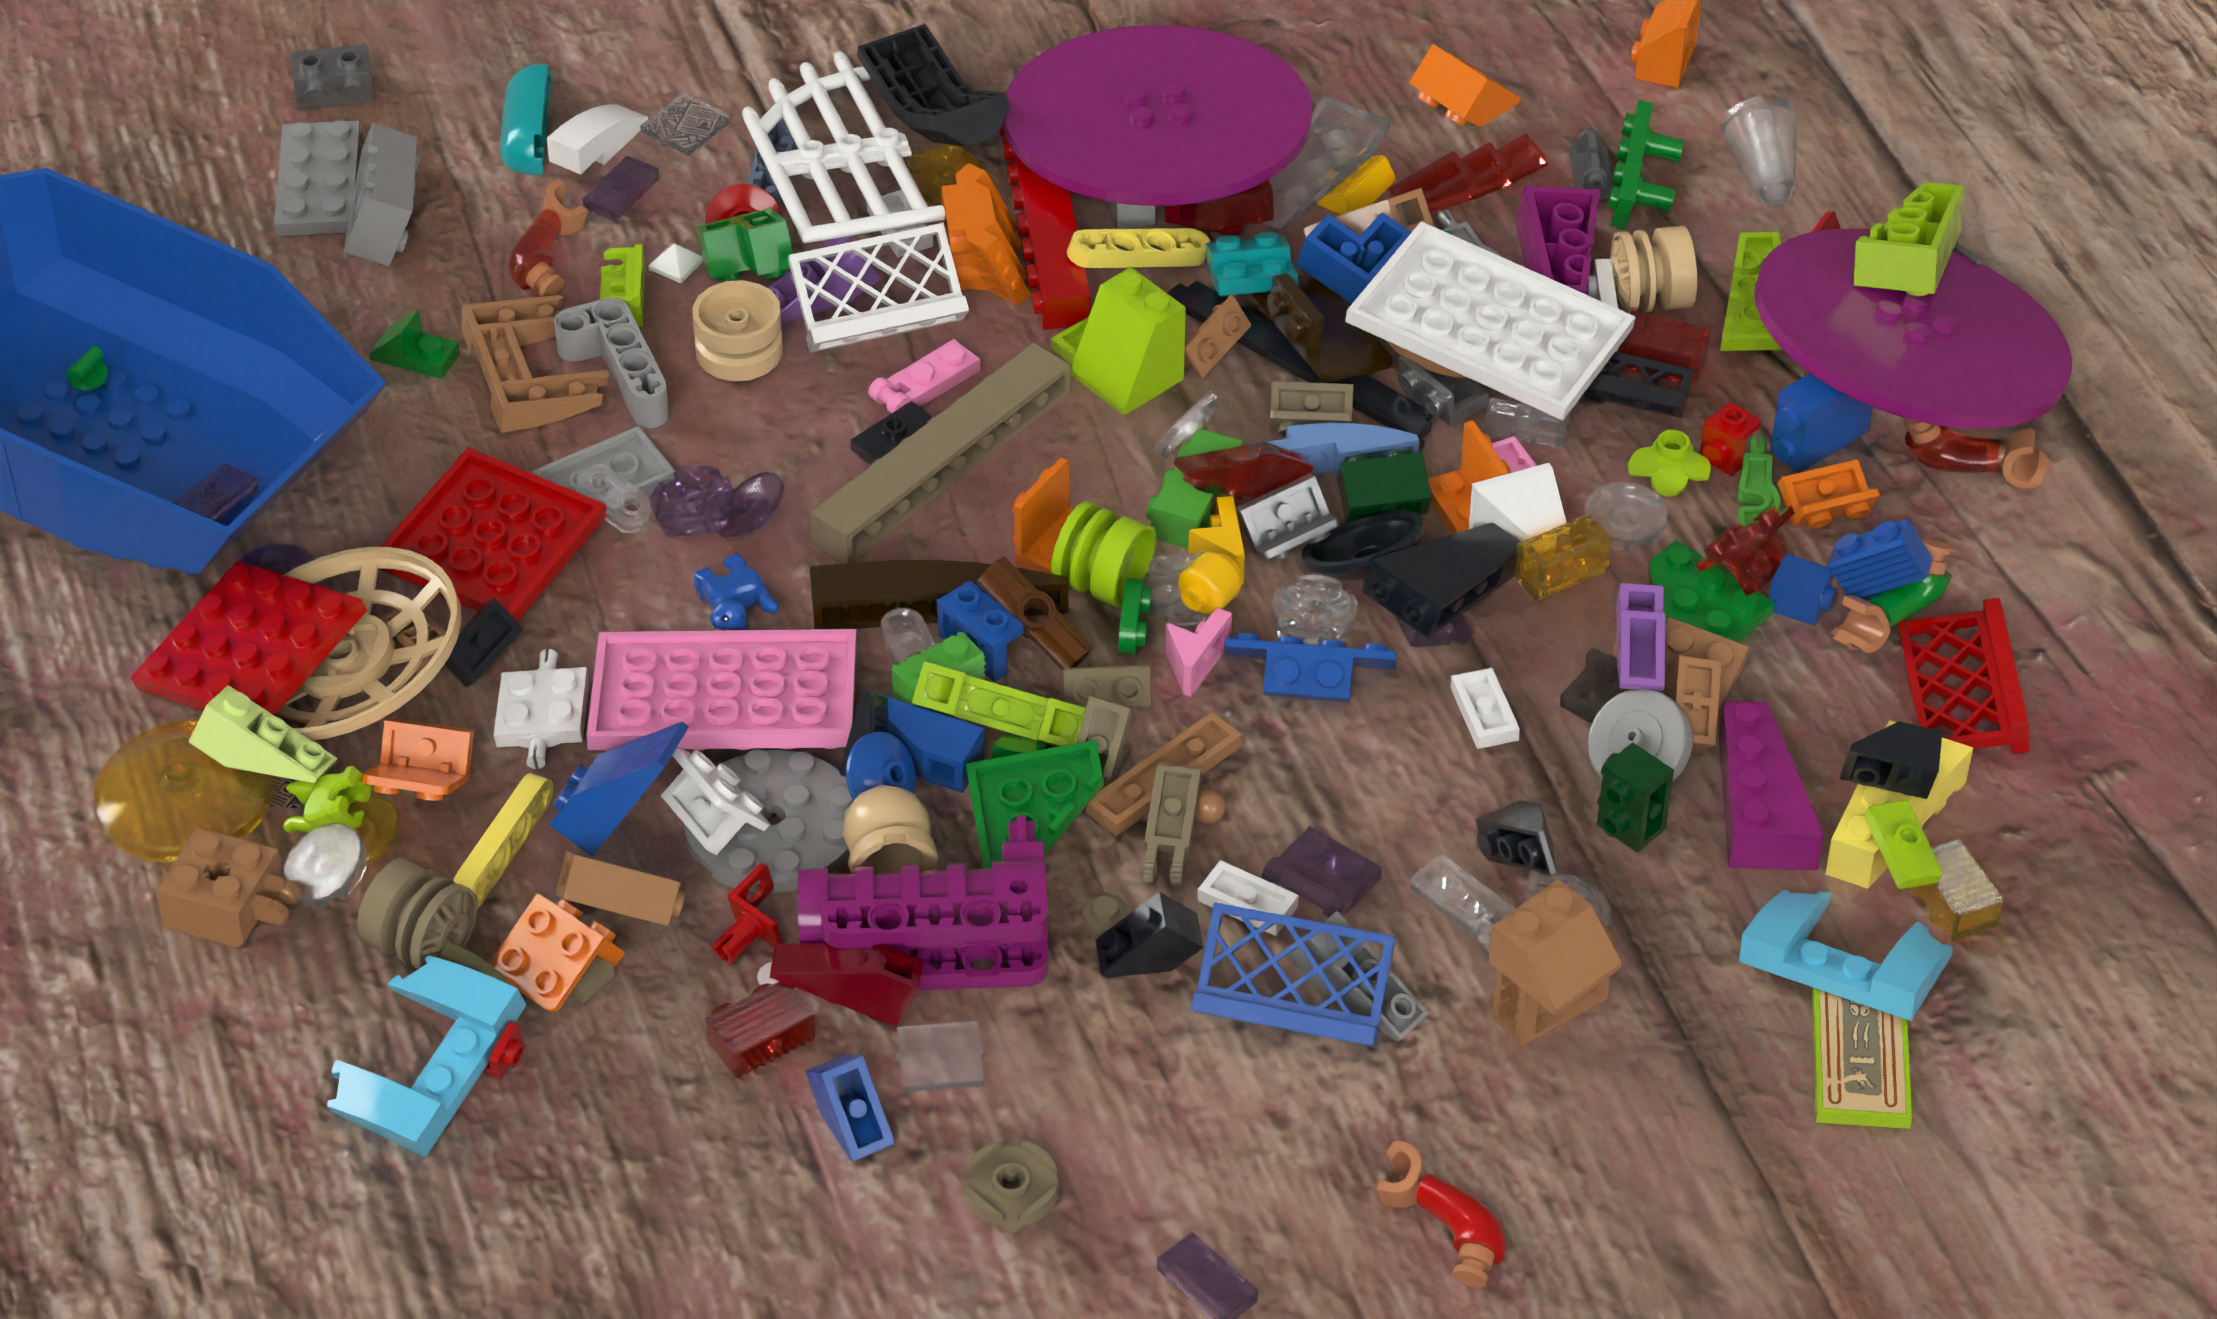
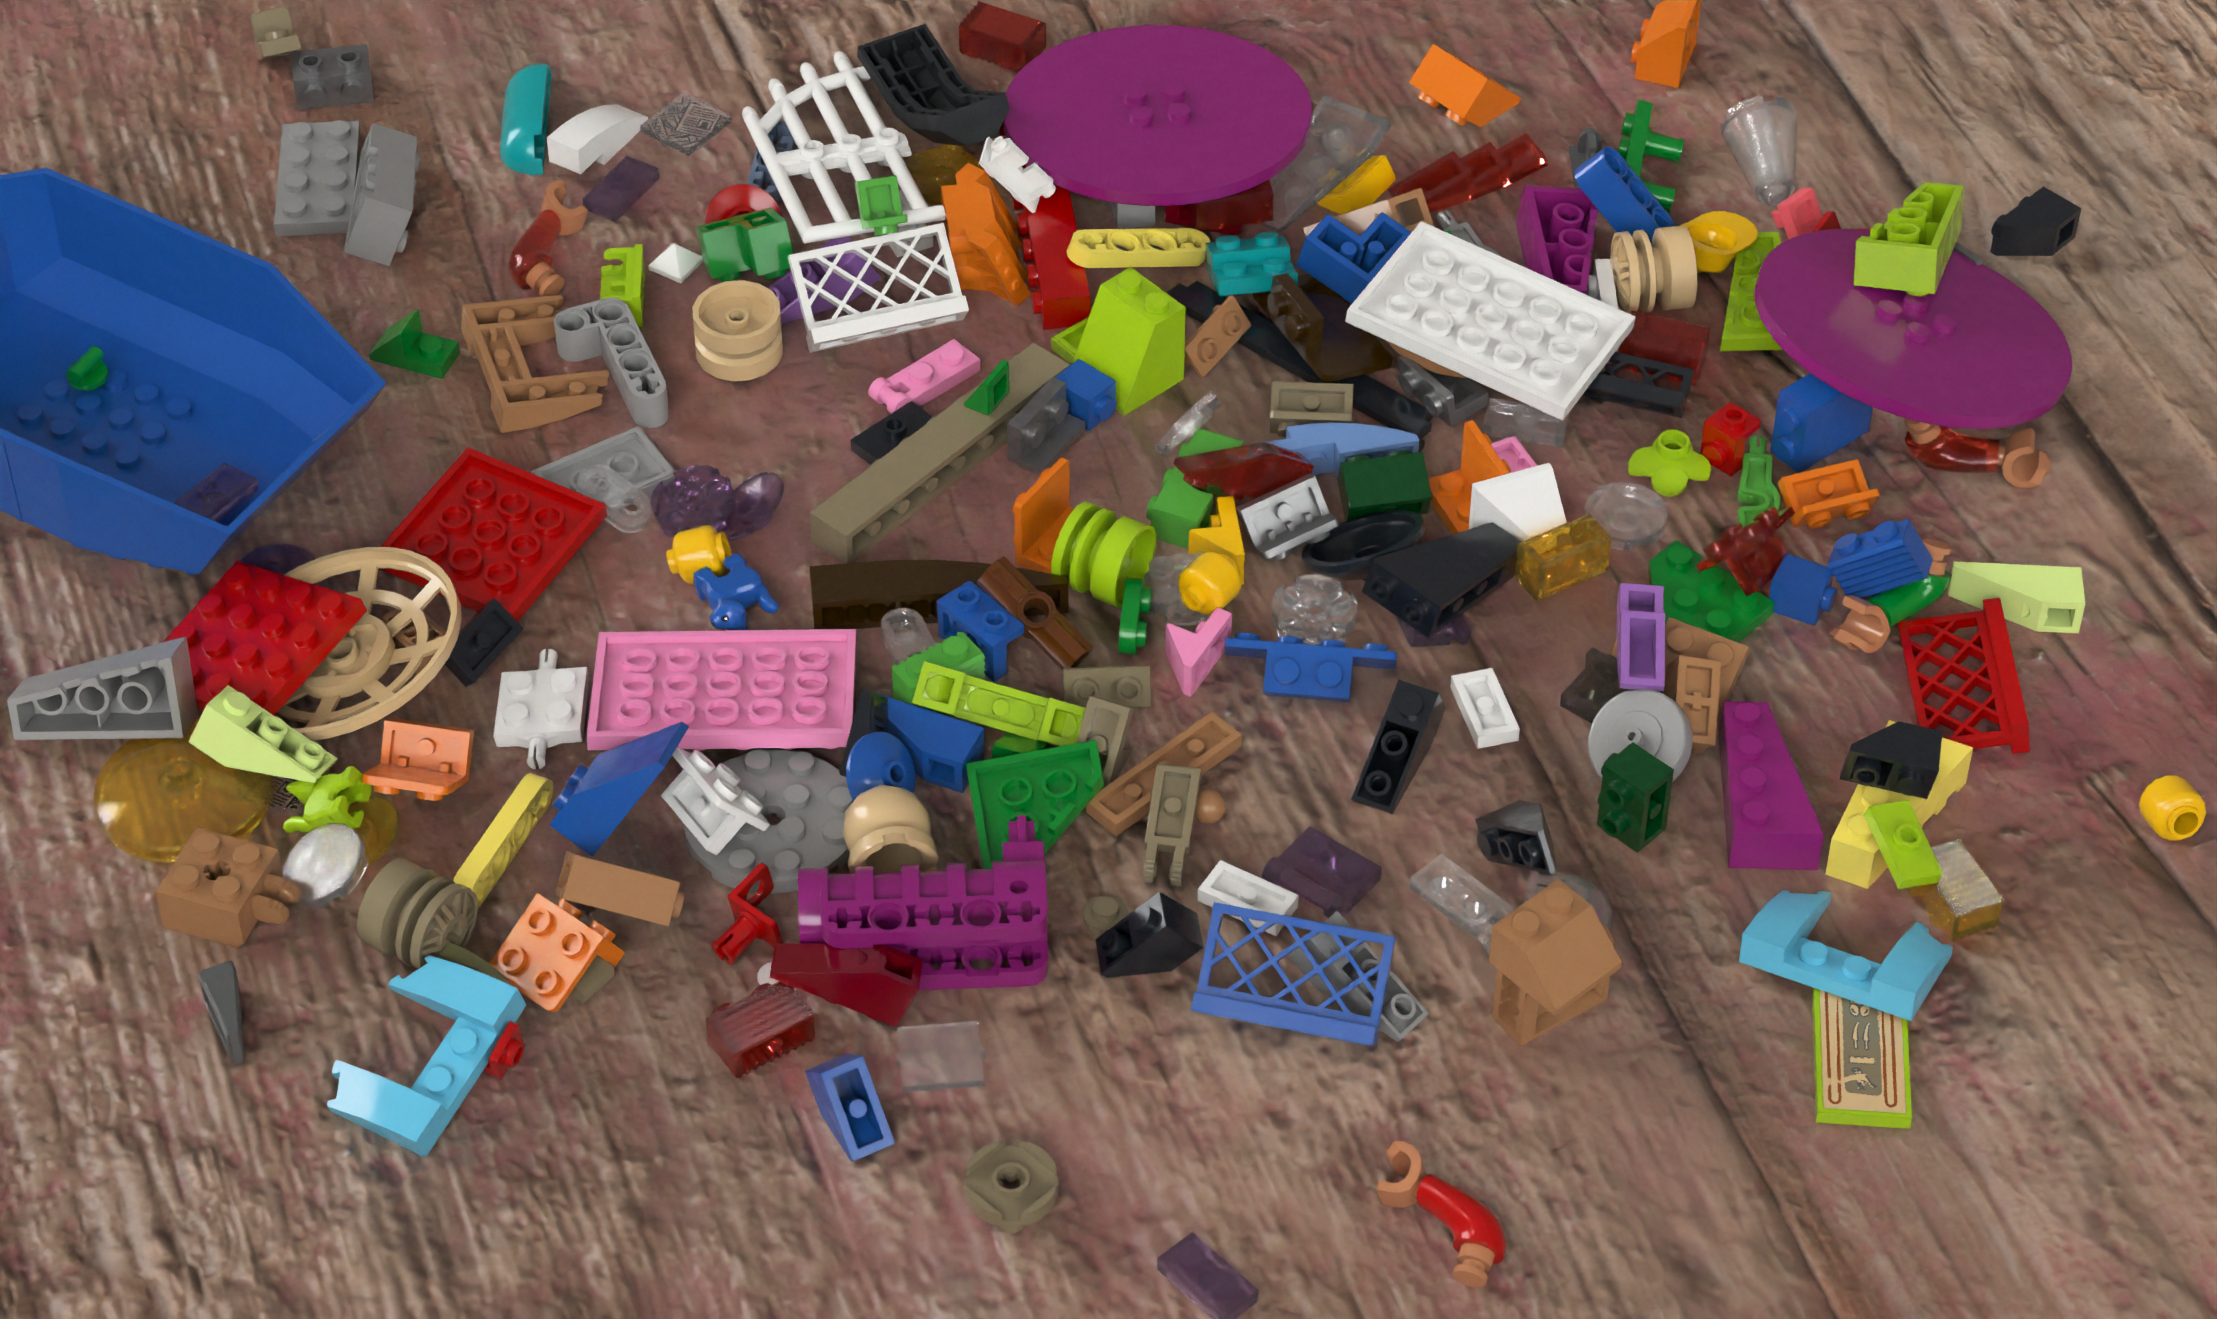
none -> light grey wedge [7,637,199,740]
none -> dark grey slope [198,961,244,1065]
none -> dark tan slope [251,7,301,61]
none -> yellow head [666,525,732,585]
none -> bright green bracket [855,175,908,235]
none -> clear red brick [959,1,1046,72]
none -> green slope [964,359,1010,416]
none -> white hinge [979,136,1056,213]
none -> flat silver bracket [1007,377,1085,475]
none -> blue brick [1055,359,1117,431]
none -> black slope [1351,679,1446,814]
none -> blue beam [1574,146,1675,243]
none -> yellow piece [1680,211,1758,273]
none -> coral tile [1771,188,1823,239]
none -> yellowish green slope [1948,561,2085,634]
none -> black slope [1990,186,2081,256]
none -> yellow head [2139,775,2206,841]

